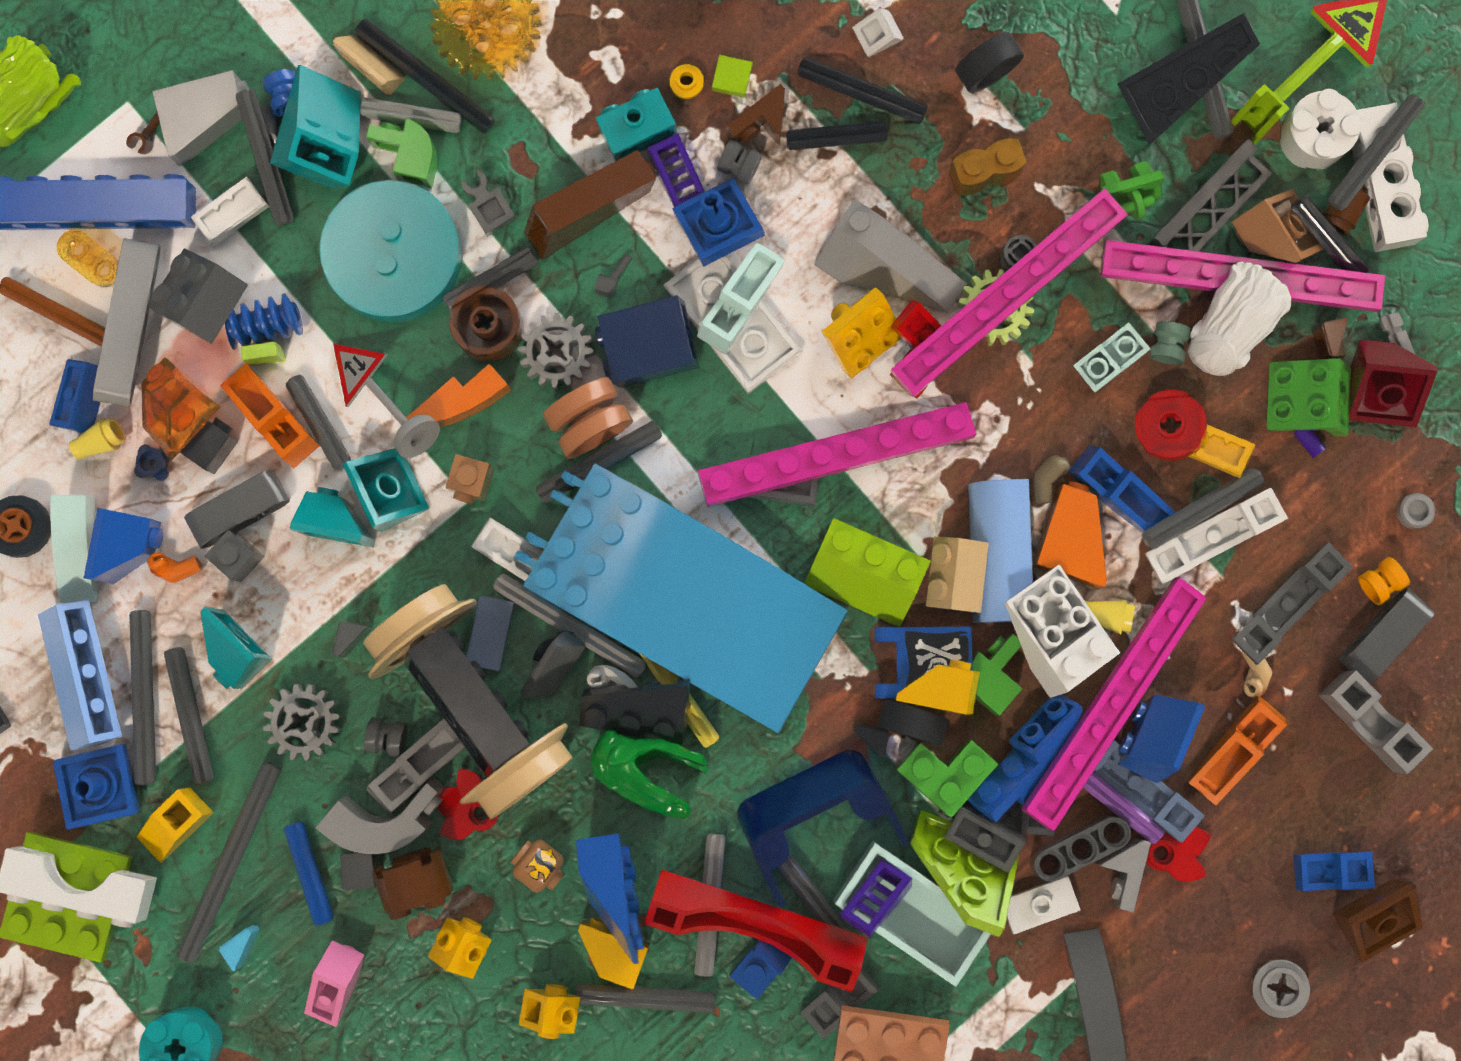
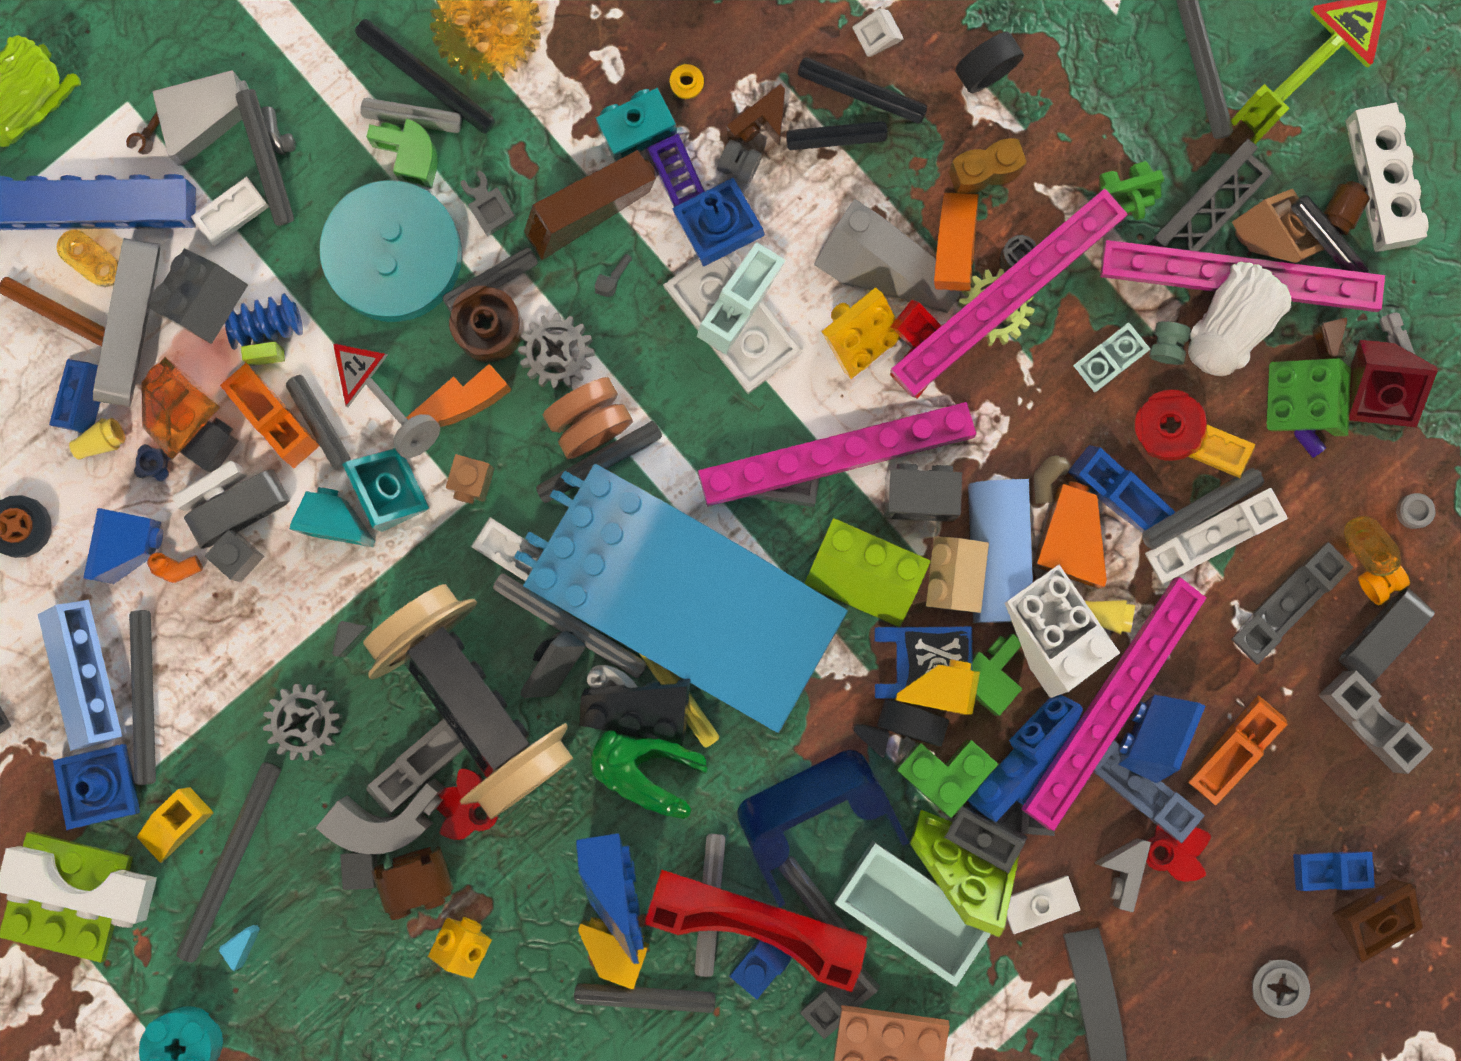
light aqua slope [50,494,98,603] -> none
dark grey axle [164,647,214,785] -> none
teal slope [200,606,273,689] -> none
blue wheel [262,69,296,116] -> none
teal slope [270,65,361,189] -> none
blue axle [284,821,334,926] -> none
bright pink slope [304,941,365,1027] -> none
tan slope [333,35,405,96] -> none
dark grey wheel [364,717,408,757] -> none
sand blue tile [466,595,515,671] -> none
medium nougat head [510,839,565,893] -> none
yellow brick [519,984,580,1039] -> none
dark blue brick [595,295,700,388] -> none
lime tile [712,55,753,98] -> none
dark purple slope [840,858,912,937] -> none
dark grey beam [1029,815,1131,882] -> none
medium lavender axle [1083,771,1165,844] -> none
black wing [1117,13,1260,145] -> none
tan arm [1241,651,1272,698] -> none
white brick [1280,89,1363,170] -> none
dark grey axle [1328,94,1425,211] -> none
none -> white plate [172,461,247,512]
none -> dark grey brick [883,463,962,522]
none -> orange slope [934,193,979,291]
none -> clear yellow plate [1344,516,1401,576]

